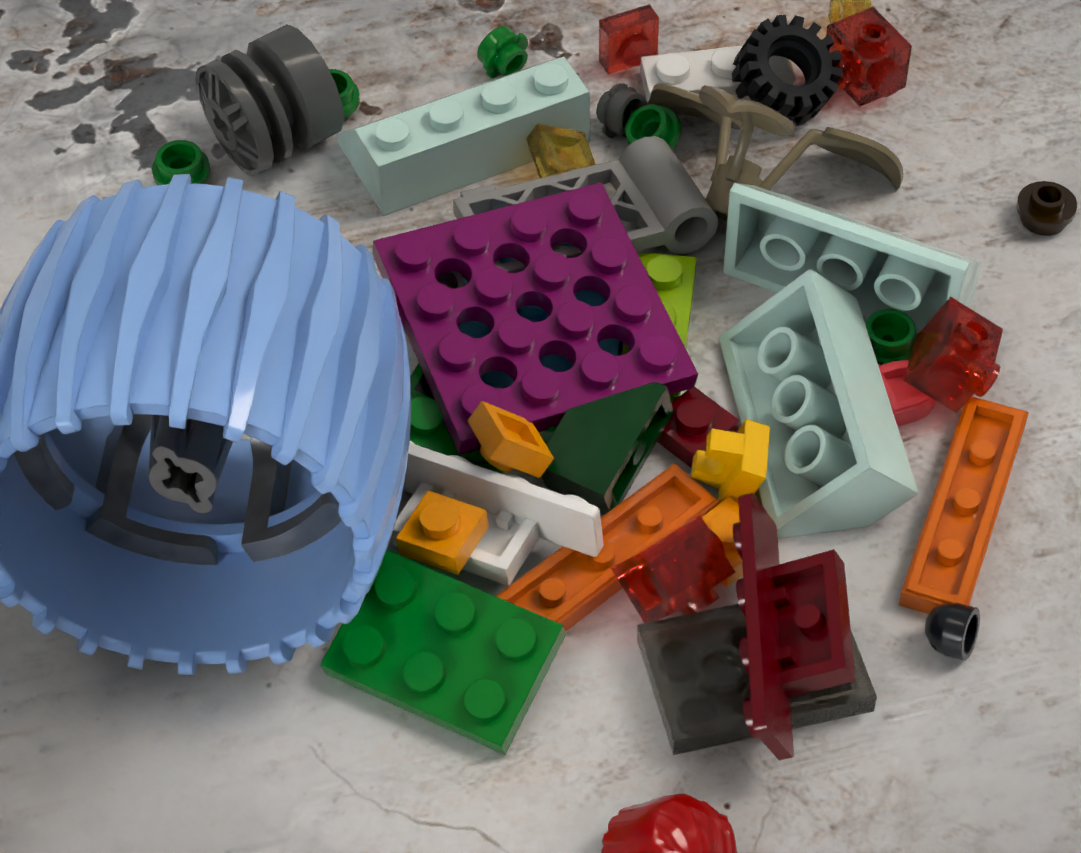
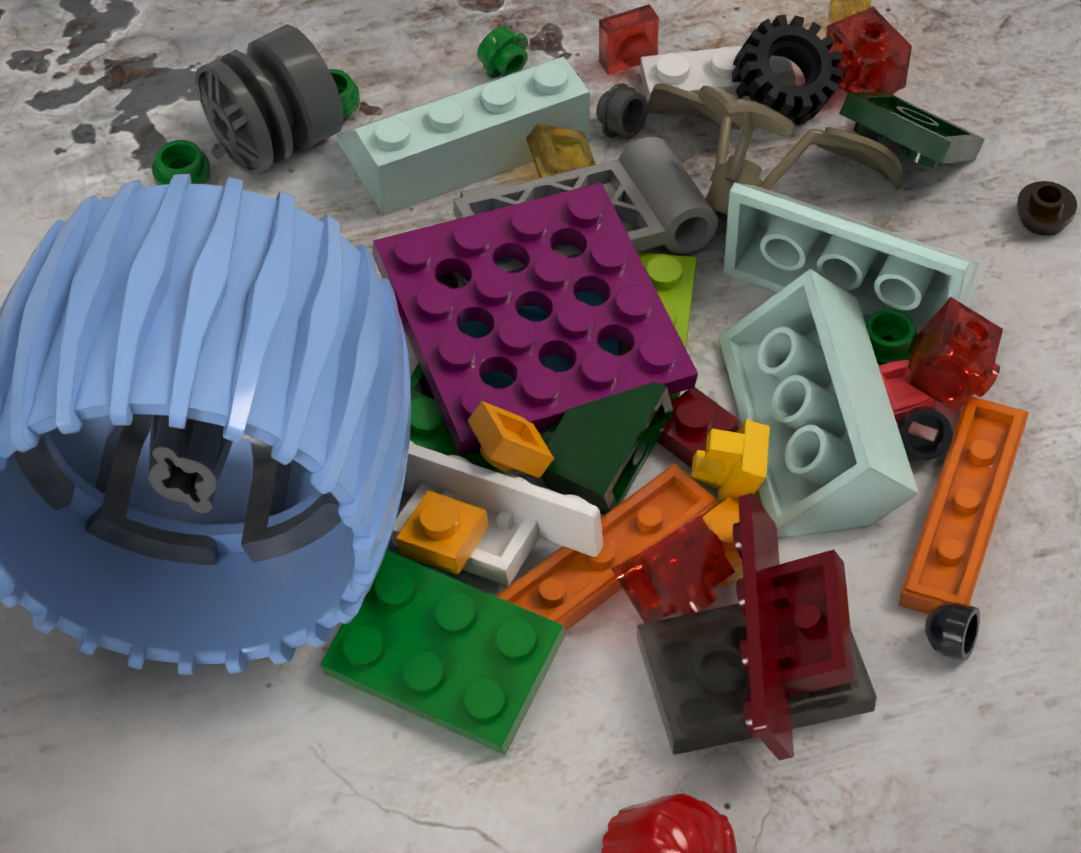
green plate [625,104,682,149] -> none
none -> dark green plate [839,91,985,169]
none -> black hinge [898,406,952,460]

